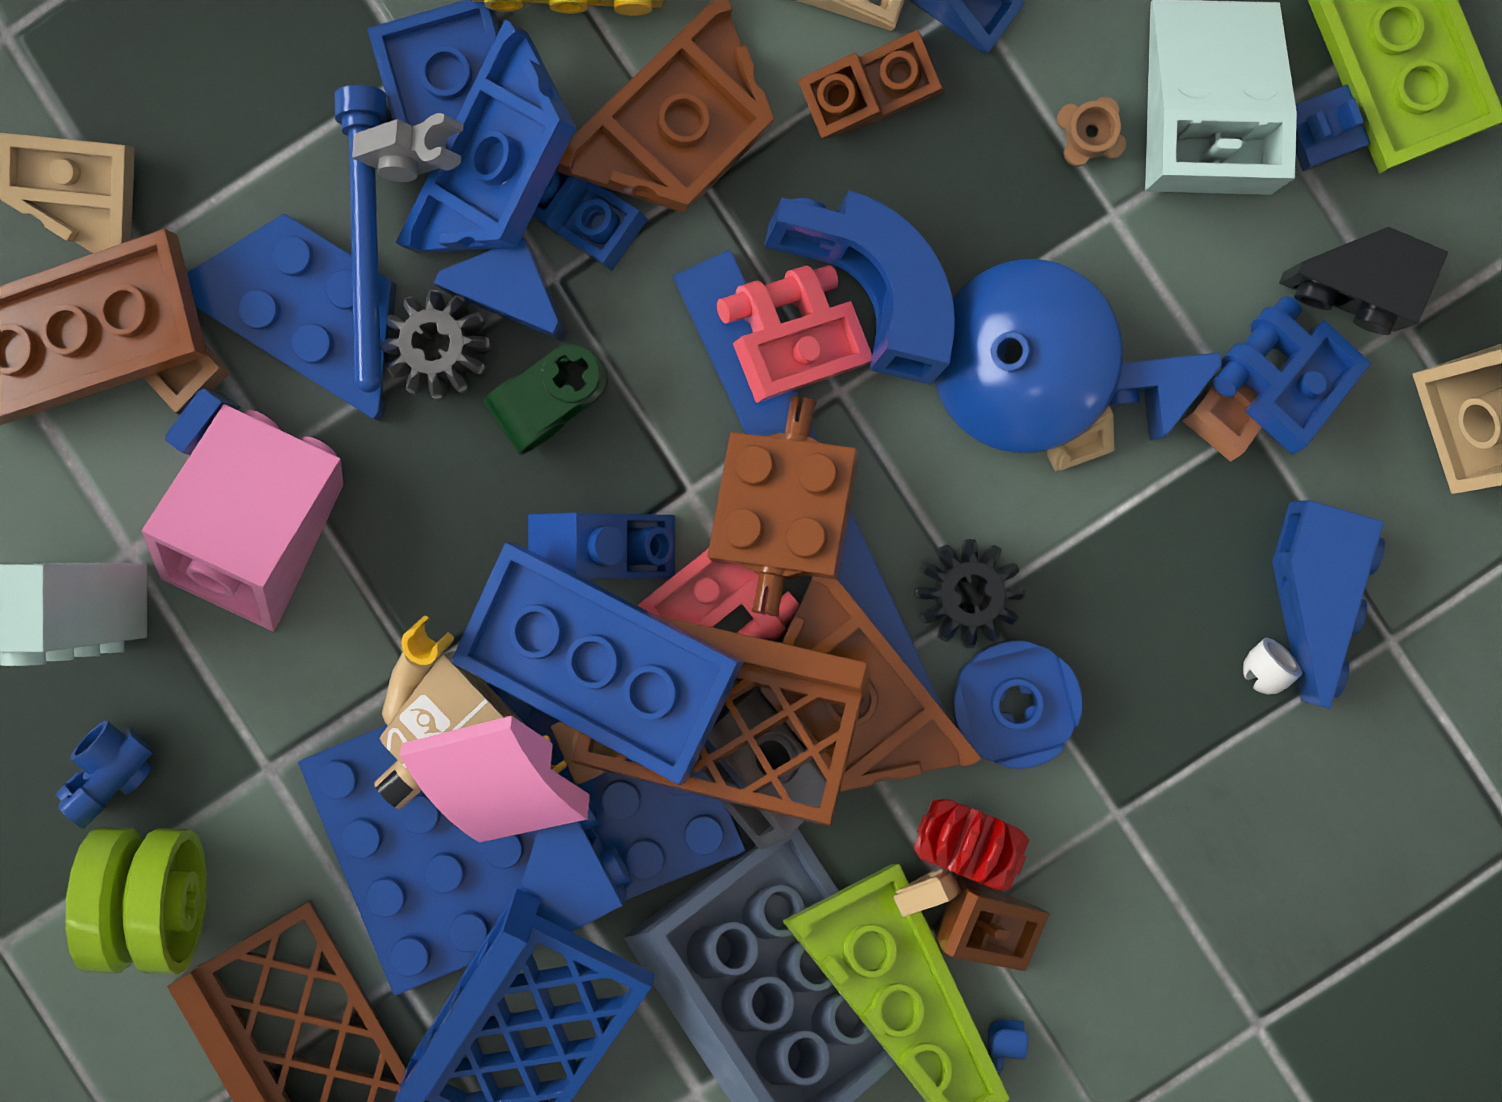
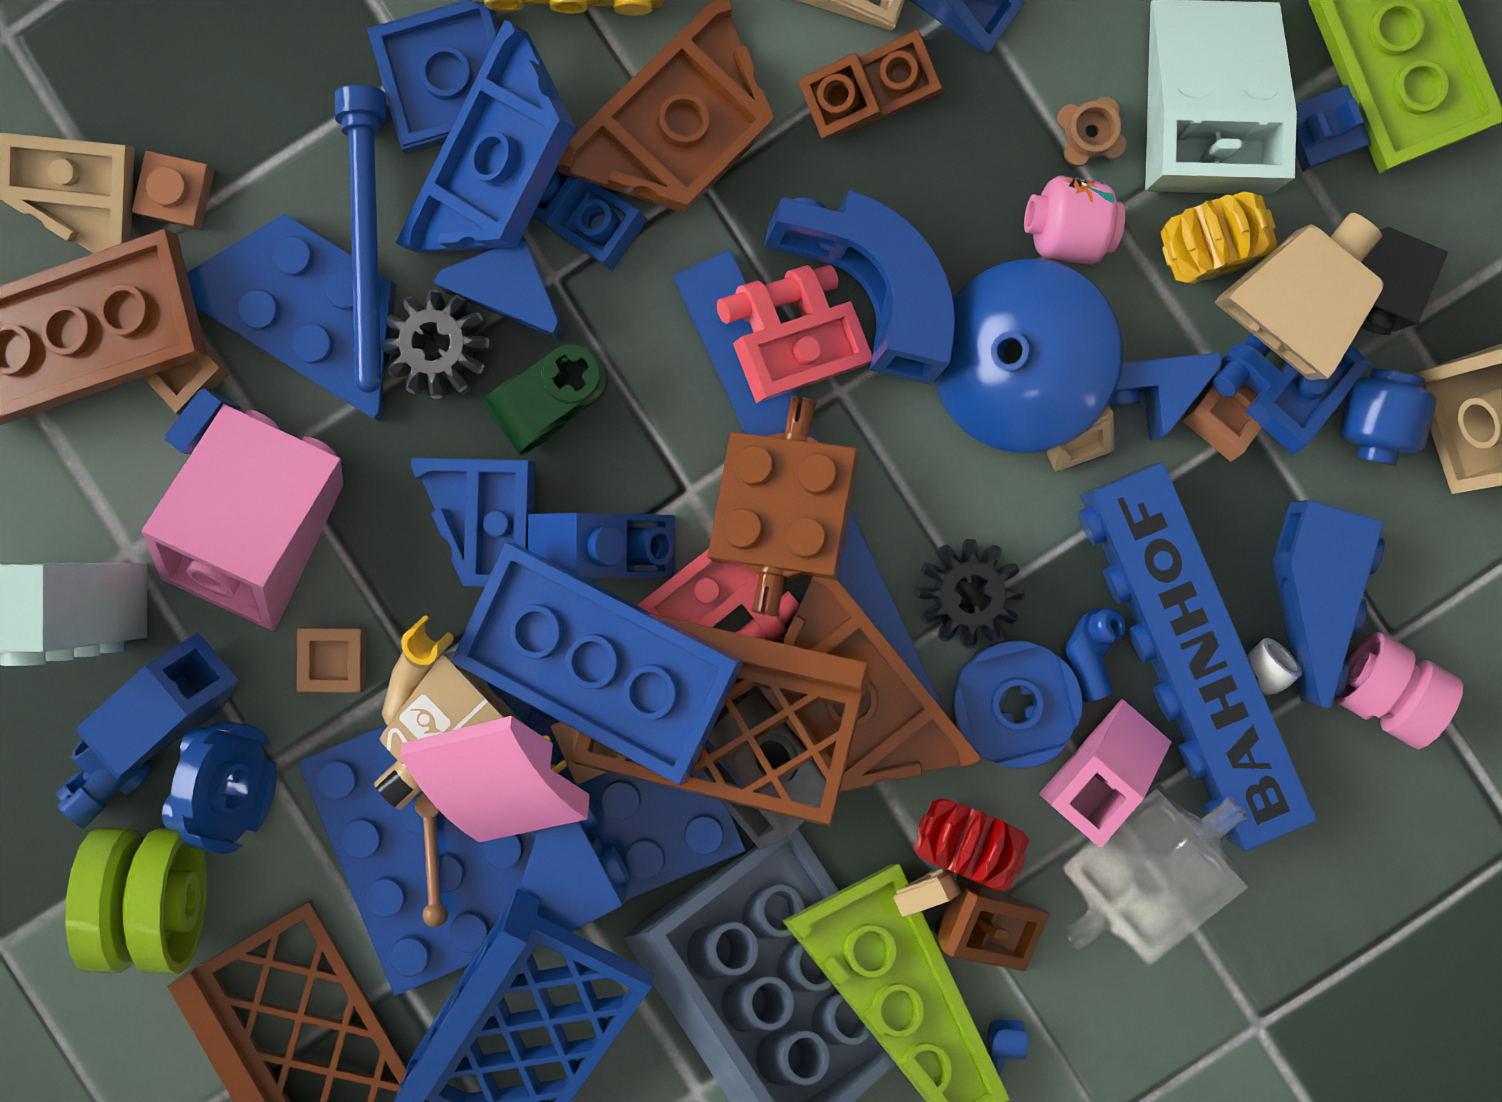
light grey plate [352,113,464,182] -> none
none -> blue slope [76,632,239,781]
none -> nougat plate [132,150,215,231]
none -> blue plate [162,721,277,854]
none -> medium nougat plate [297,627,366,693]
none -> blue wing [411,458,536,587]
none -> medium nougat hinge [415,793,448,928]
none -> bright pink head [1024,176,1125,266]
none -> bright pink slope [1039,699,1172,848]
none -> clear plate [1061,783,1249,965]
none -> blue arm [1066,607,1126,702]
none -> blue brick [1078,462,1317,851]
none -> yellow gear [1160,191,1278,284]
none -> tan torso [1214,213,1384,380]
none -> bright pink wheel [1334,632,1464,750]
none -> blue head [1340,368,1436,466]

